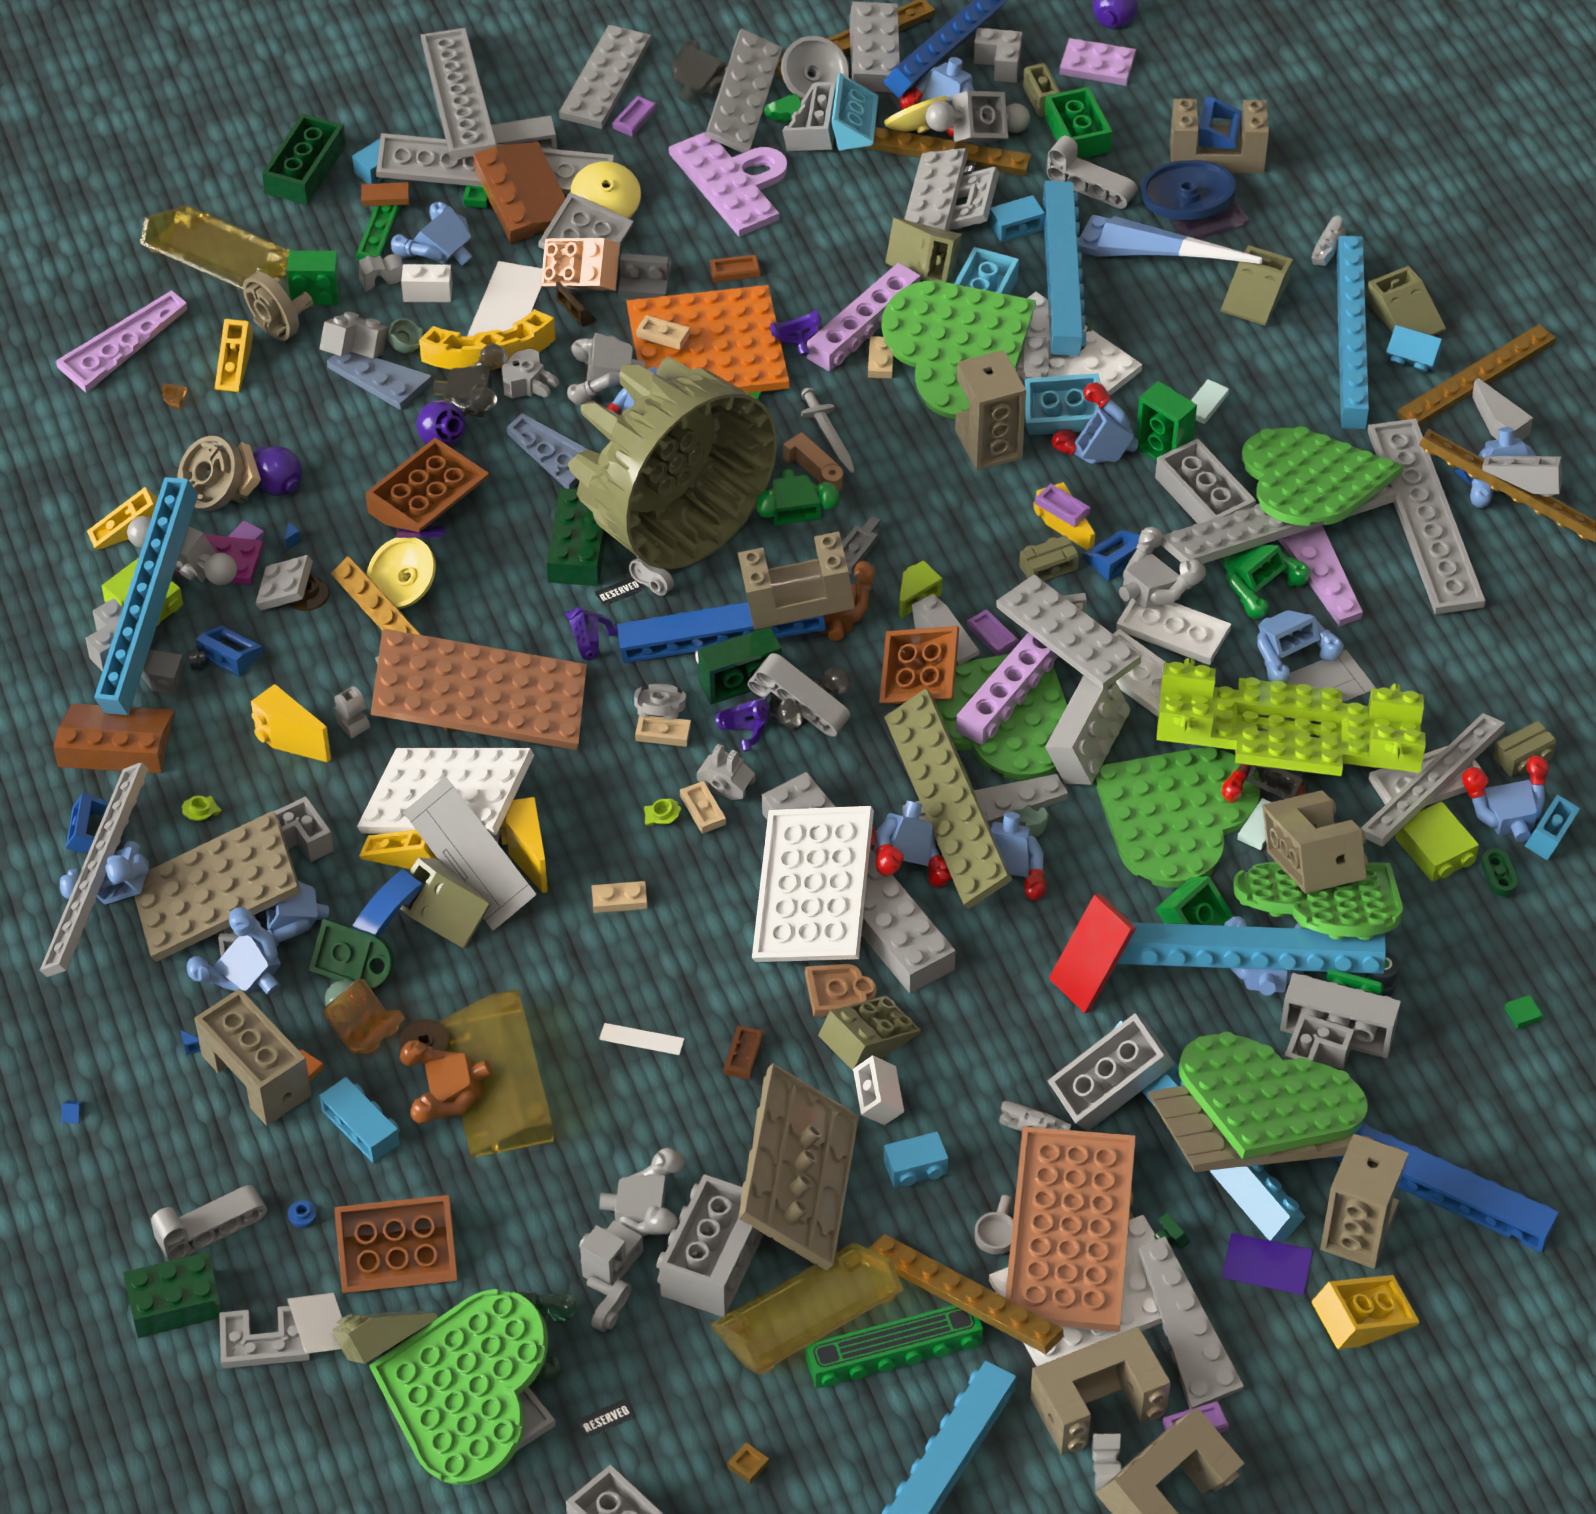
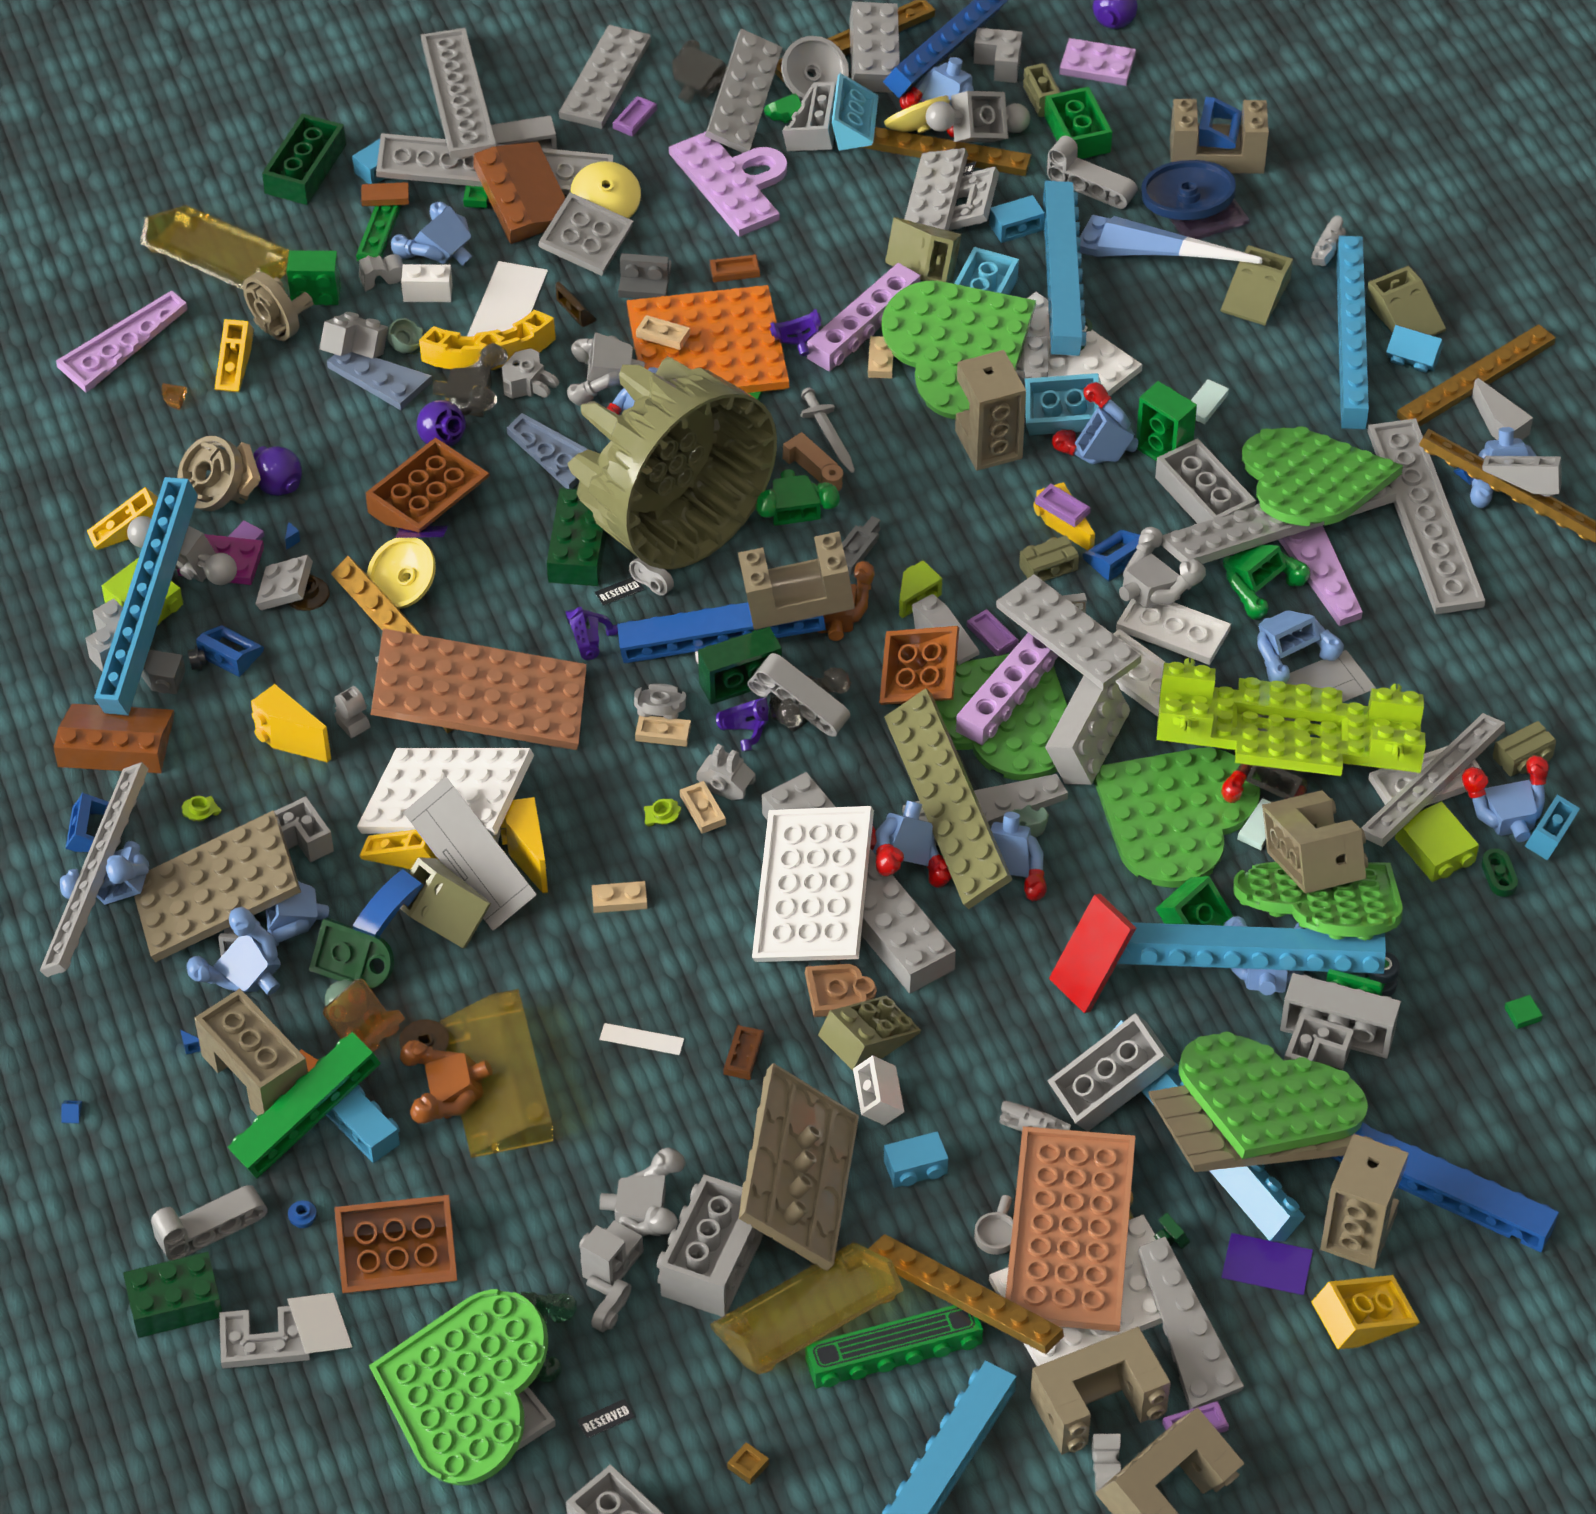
olive slope [331,1310,438,1364] -> none
light nougat slope [541,238,620,291] -> none
none -> green brick [227,1032,381,1179]

